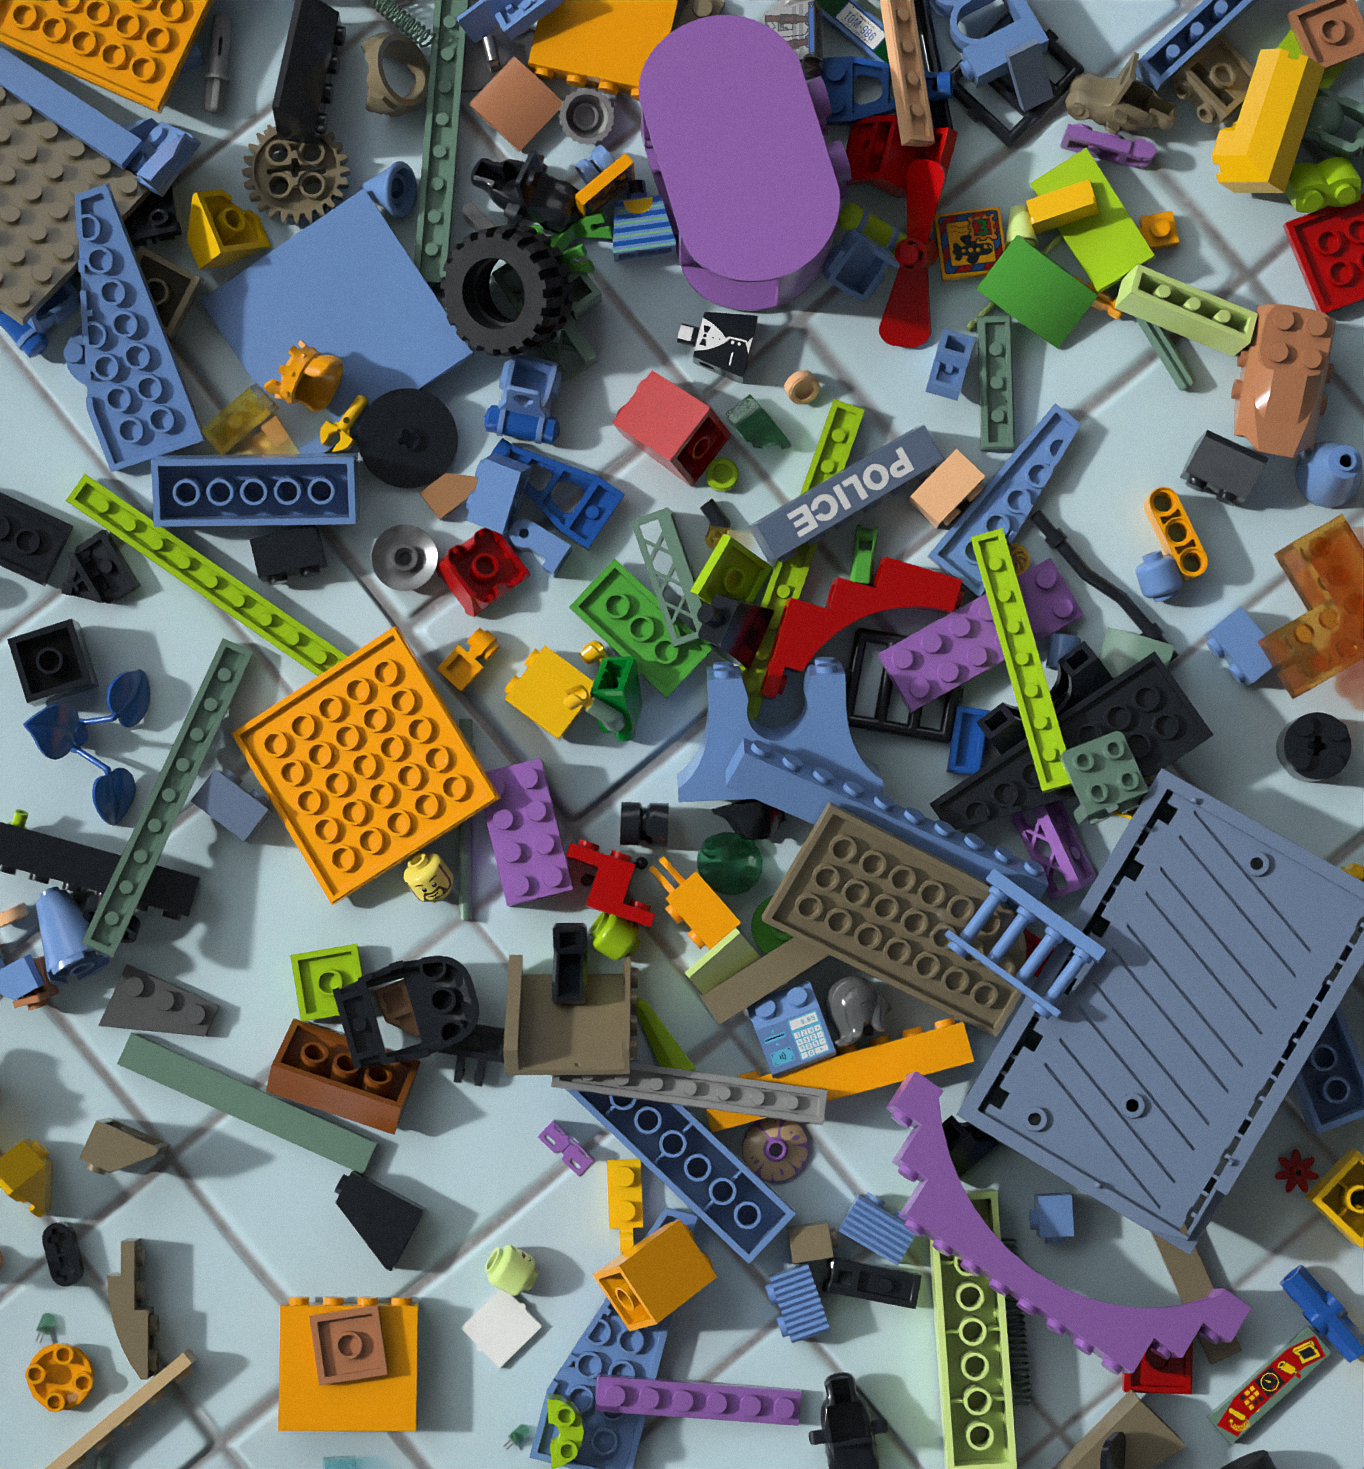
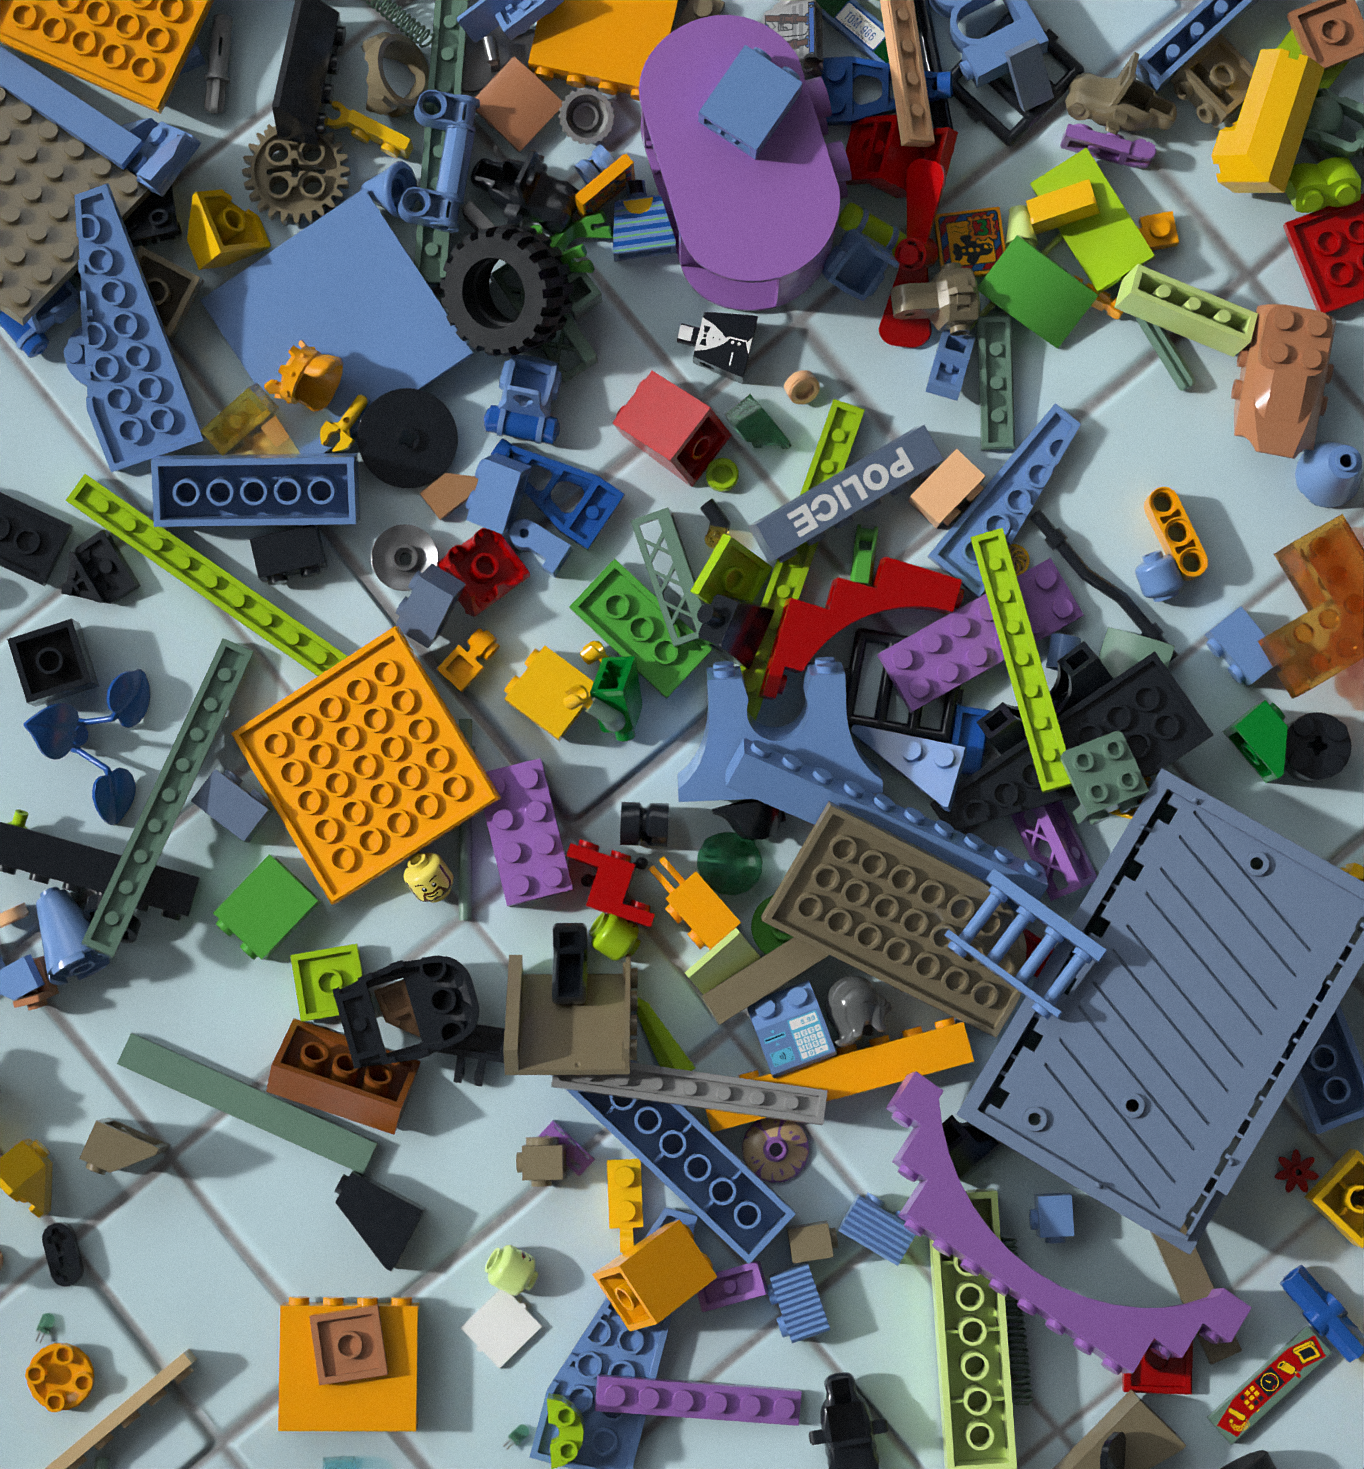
dark grey wing [98,964,220,1037] -> none
dark tan slope [107,1238,160,1380] -> none
black plate [821,1257,922,1309] -> none
black slope [1180,430,1269,506] -> none
none -> bright green brick [213,854,322,960]
none -> yellow plate [327,101,414,159]
none -> sand blue brick [395,564,466,648]
none -> medium blue piece [398,90,481,233]
none -> dark tan brick [516,1136,567,1187]
none -> medium lavender plate [697,1261,768,1312]
none -> medium blue brick [698,45,803,160]
none -> medium blue wing [851,725,967,812]
none -> dark tan piece [890,262,980,336]
none -> green slope [1222,700,1288,783]

